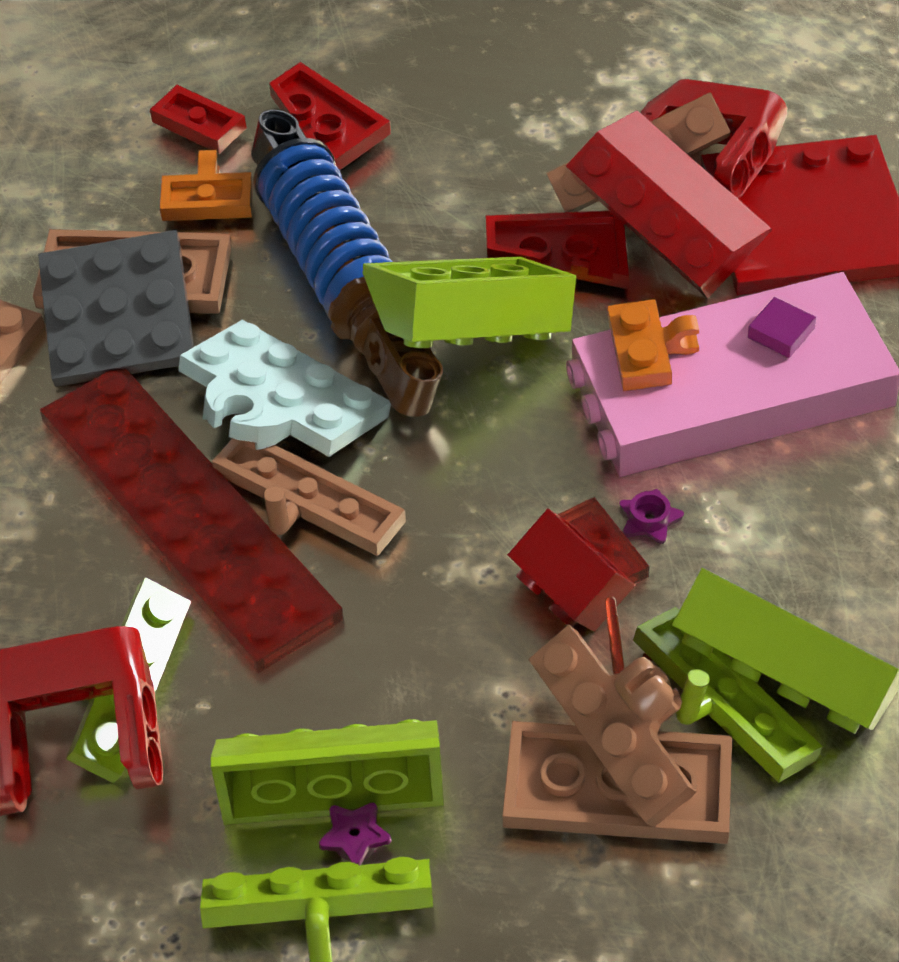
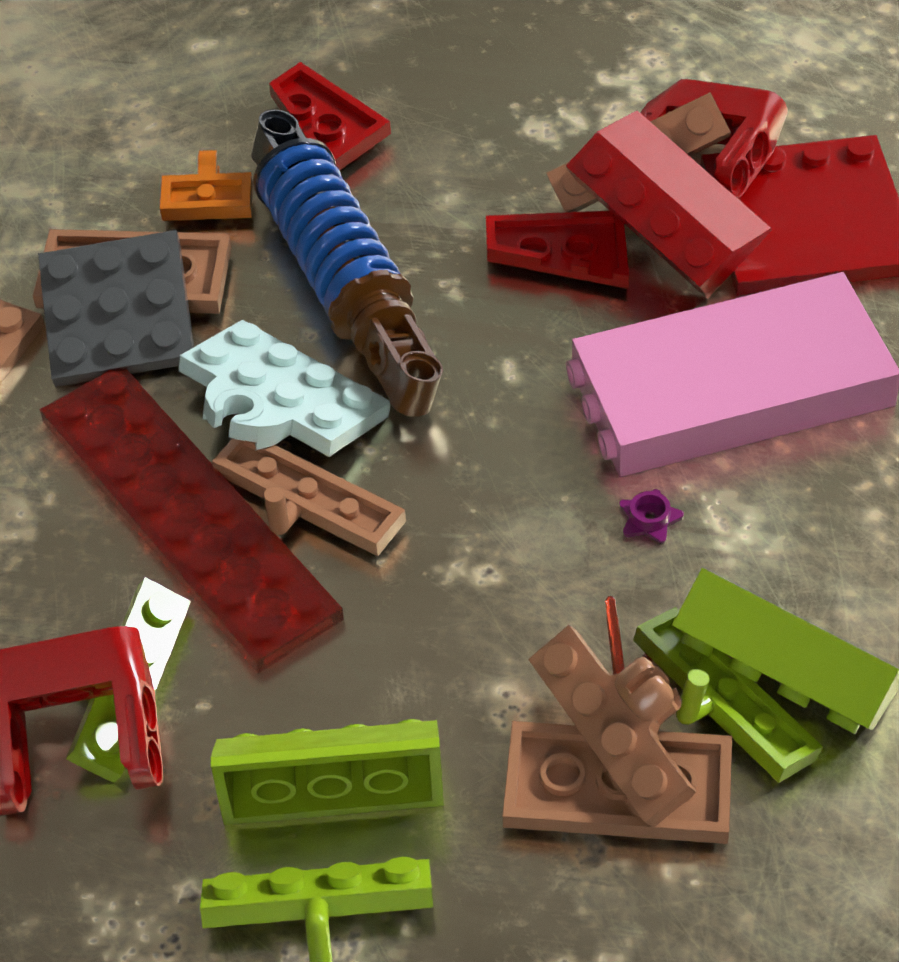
red plate [150,85,247,154] -> none
magenta plate [319,802,392,865] -> none
lime slope [363,257,576,348] -> none
red brick [507,508,636,632] -> none
clear red plate [558,497,650,584] -> none
orange plate [607,299,699,391] -> none
magenta tile [747,297,816,358] -> none

